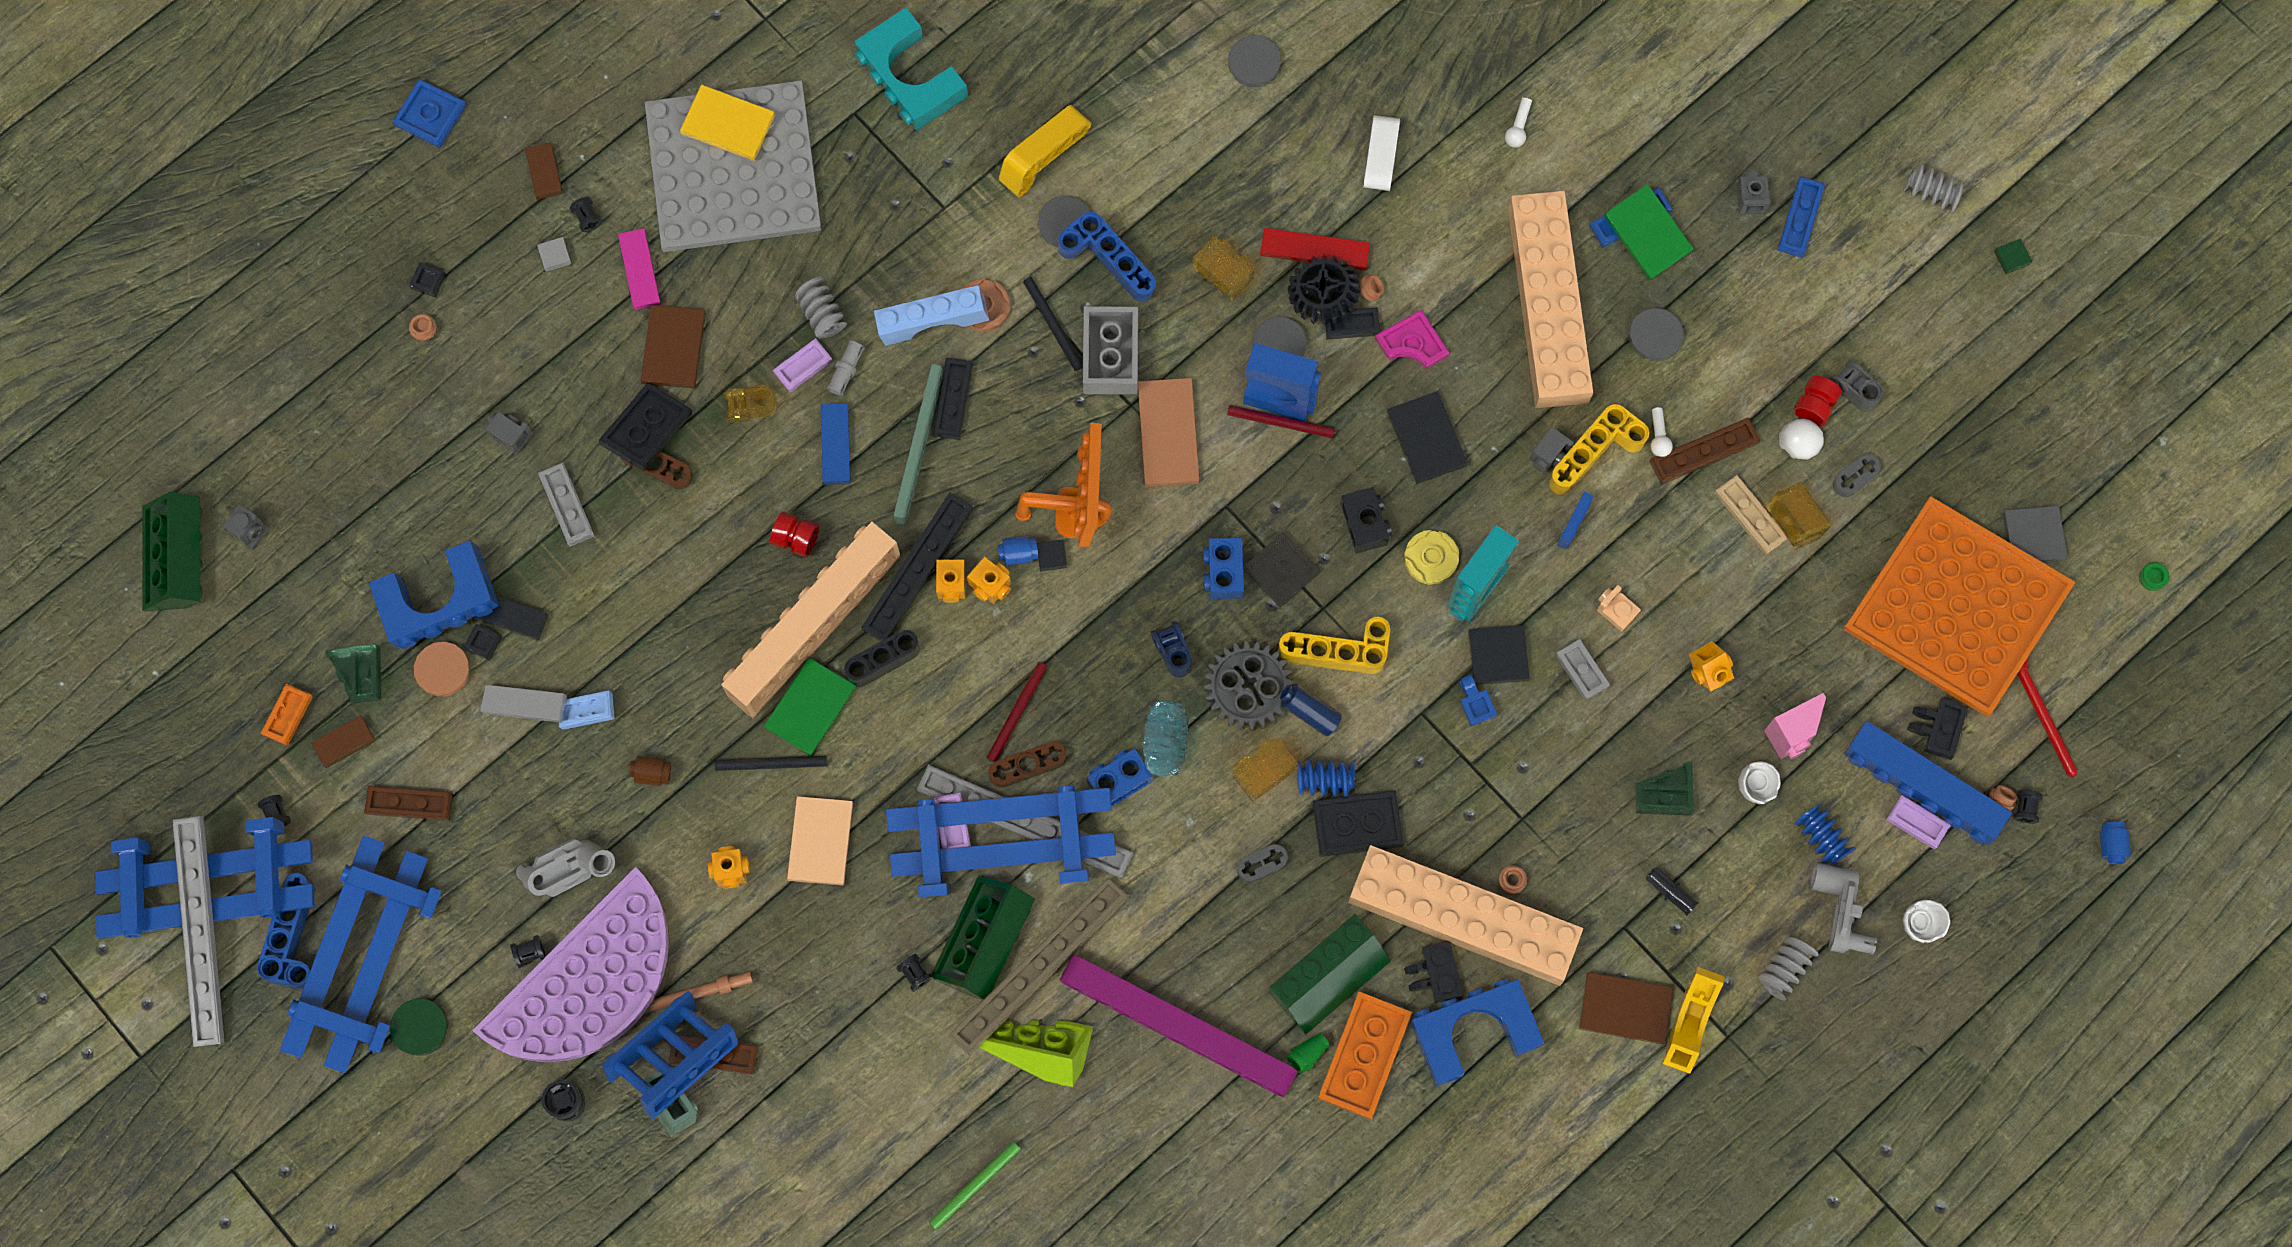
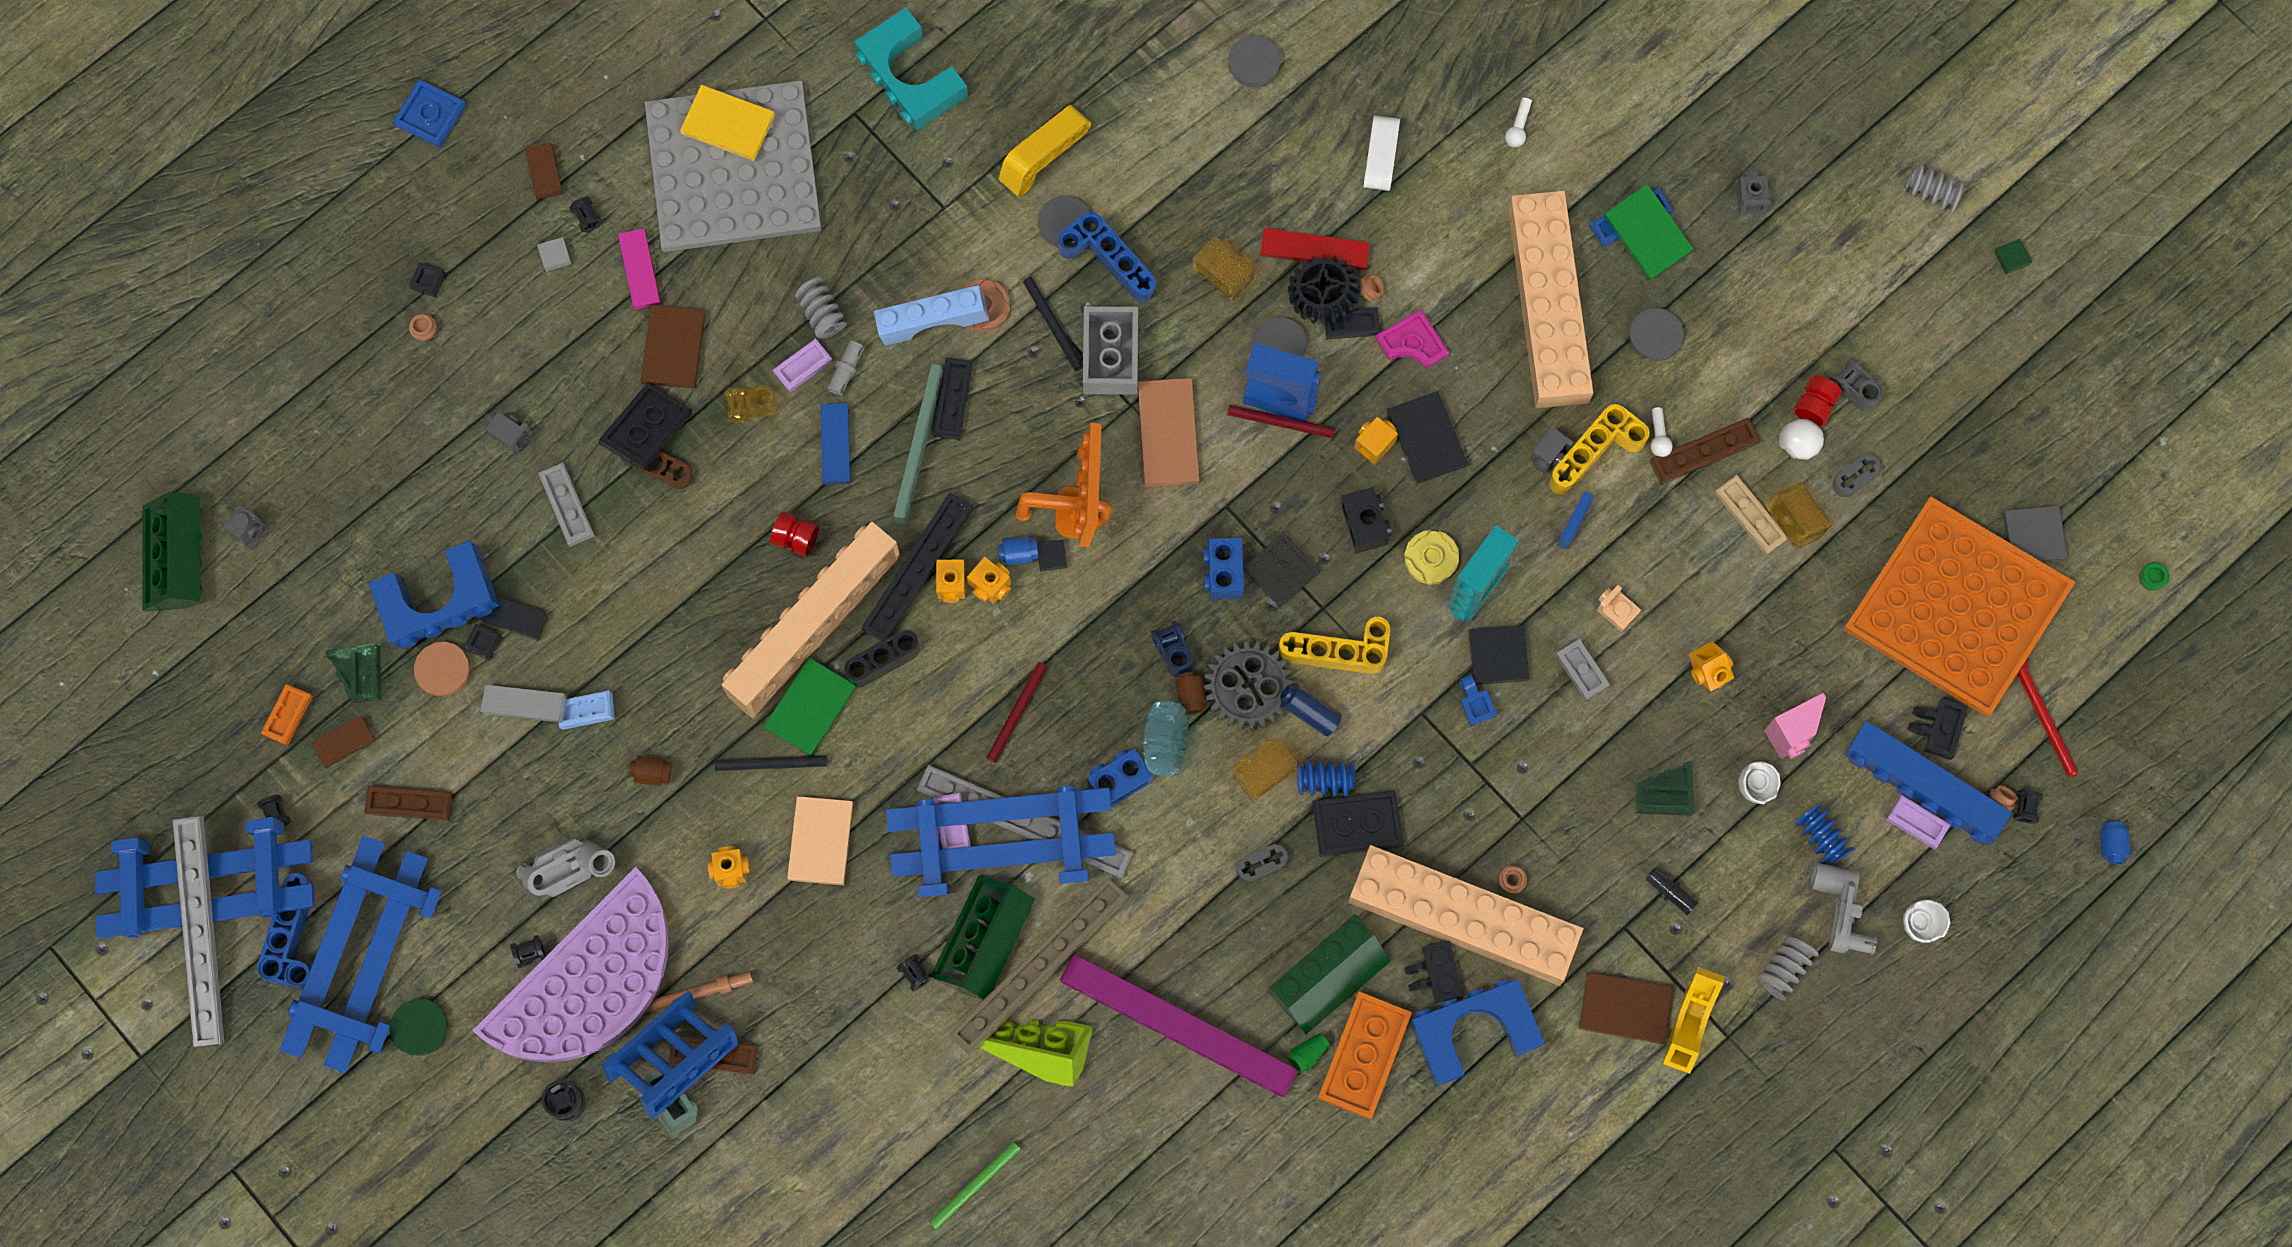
reddish brown beam [988,742,1067,788] -> none
blue tile [1777,176,1825,258] -> none
none -> reddish brown brick [1175,672,1206,715]
none -> light orange brick [1354,417,1398,465]

